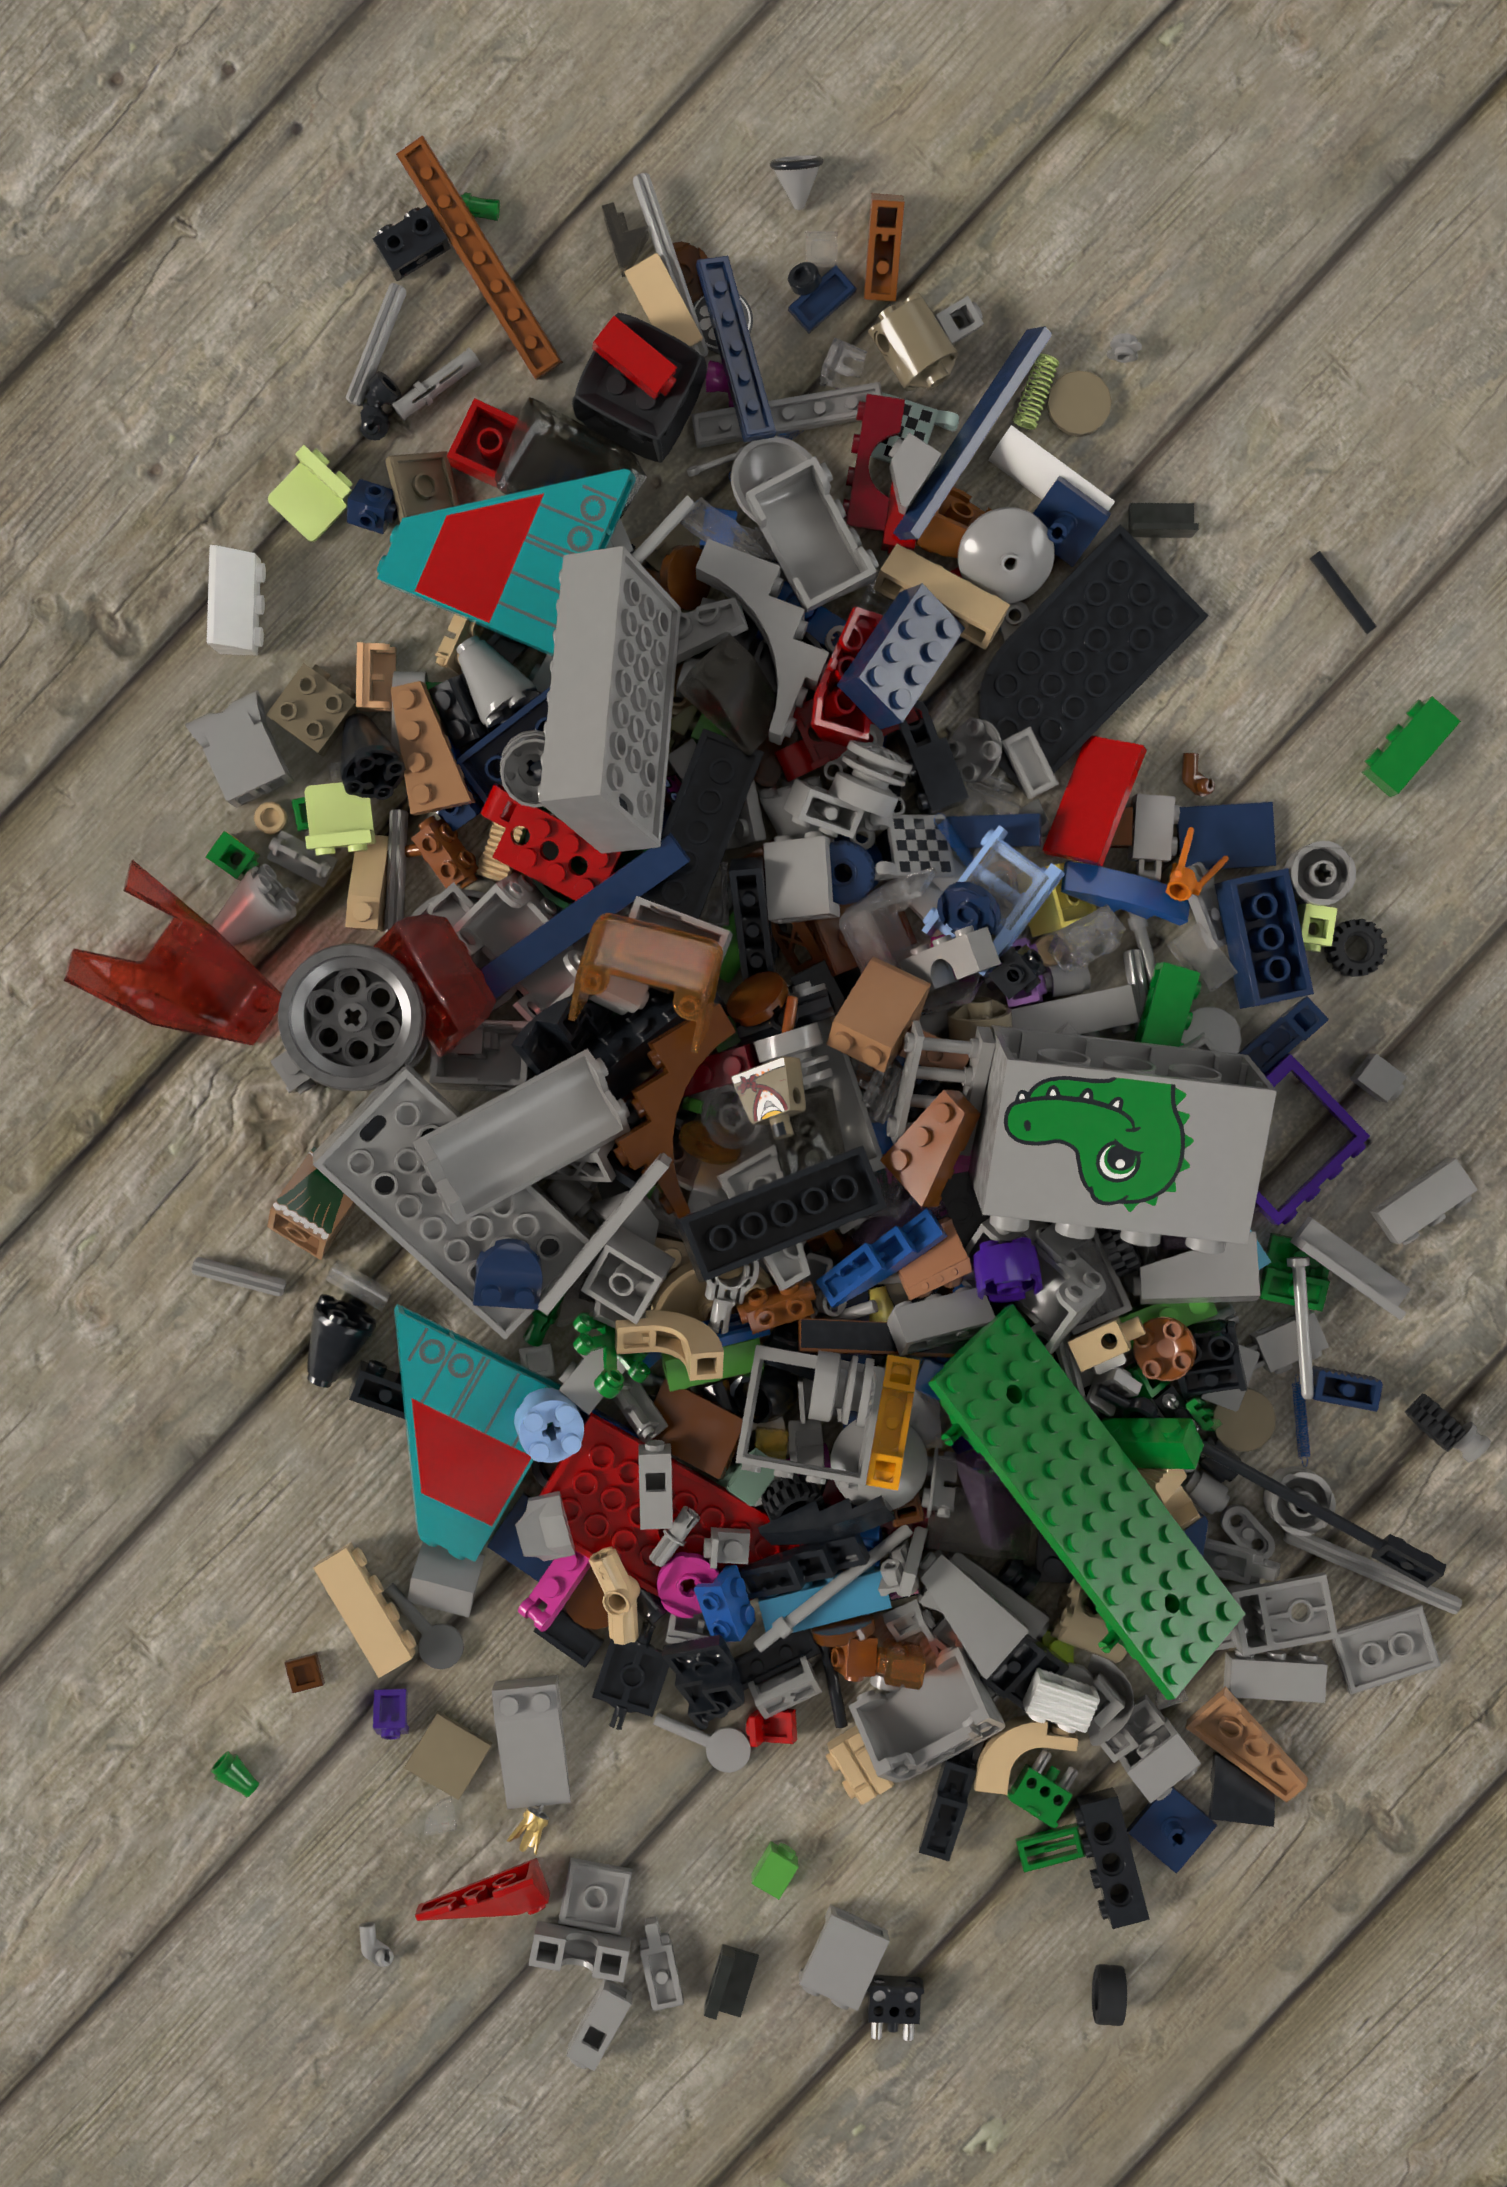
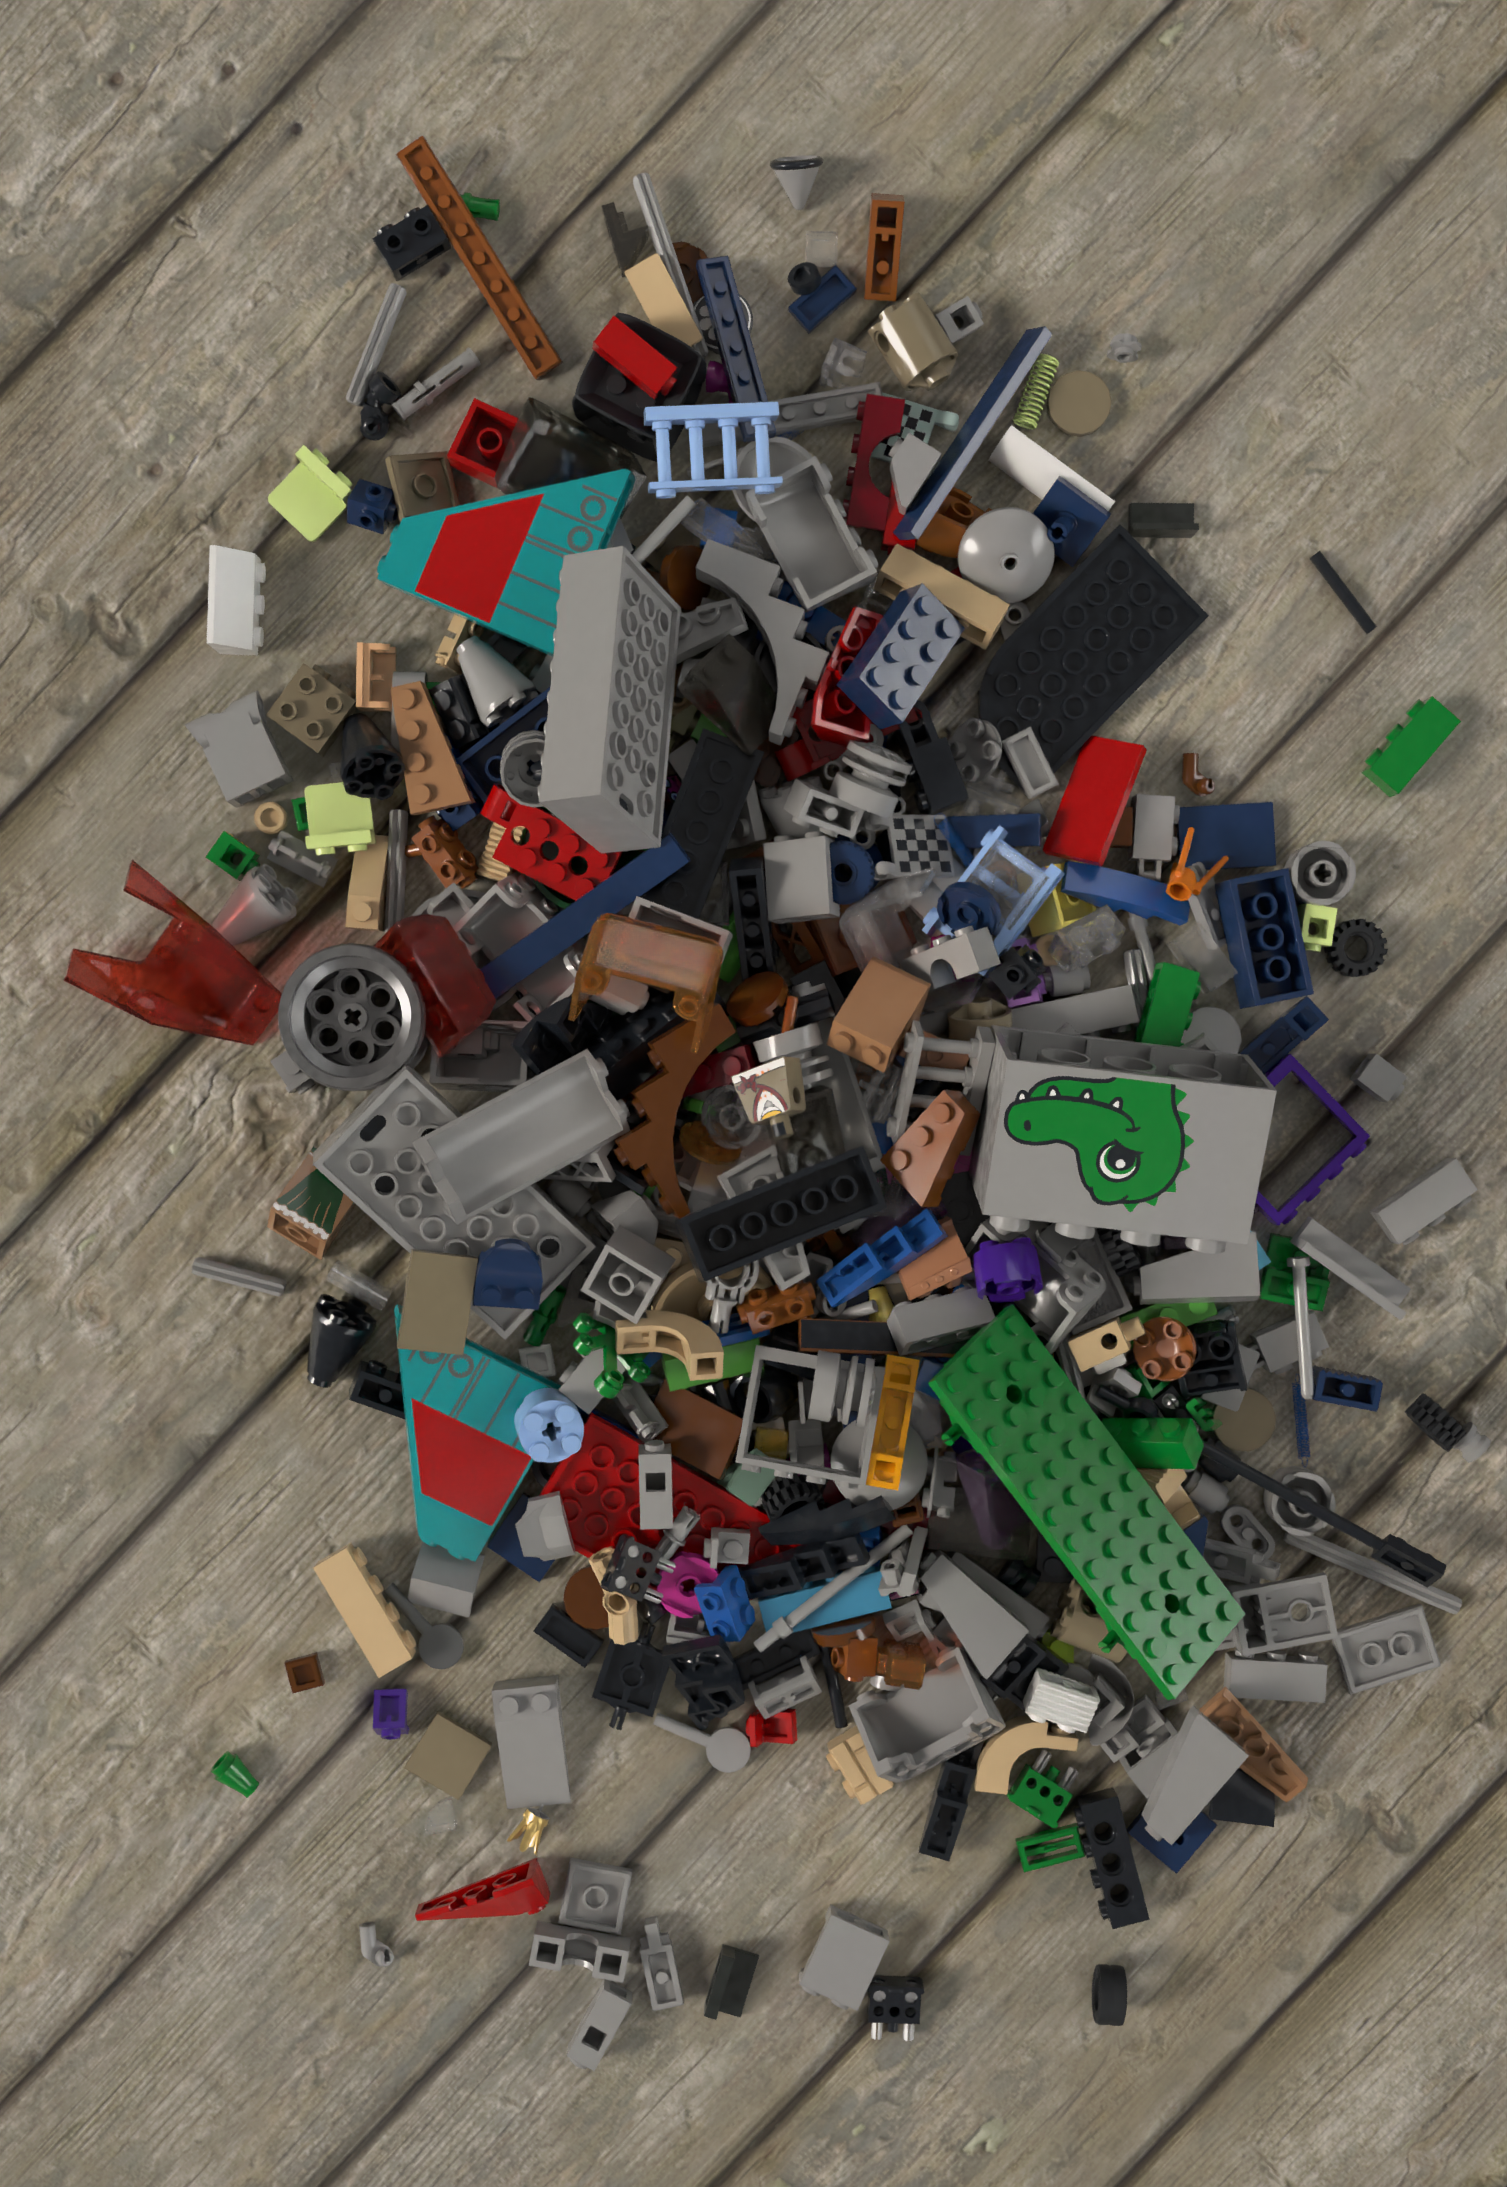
dark pink plate [518,1551,591,1632] -> none
light grey tile [538,1153,672,1315] -> none
bright green brick [751,1841,799,1900] -> none
none -> dark tan tile [397,1249,478,1355]
none -> black piece [601,1534,676,1604]
none -> light blue fence [643,402,783,499]
none -> light grey slope [1141,1705,1249,1845]

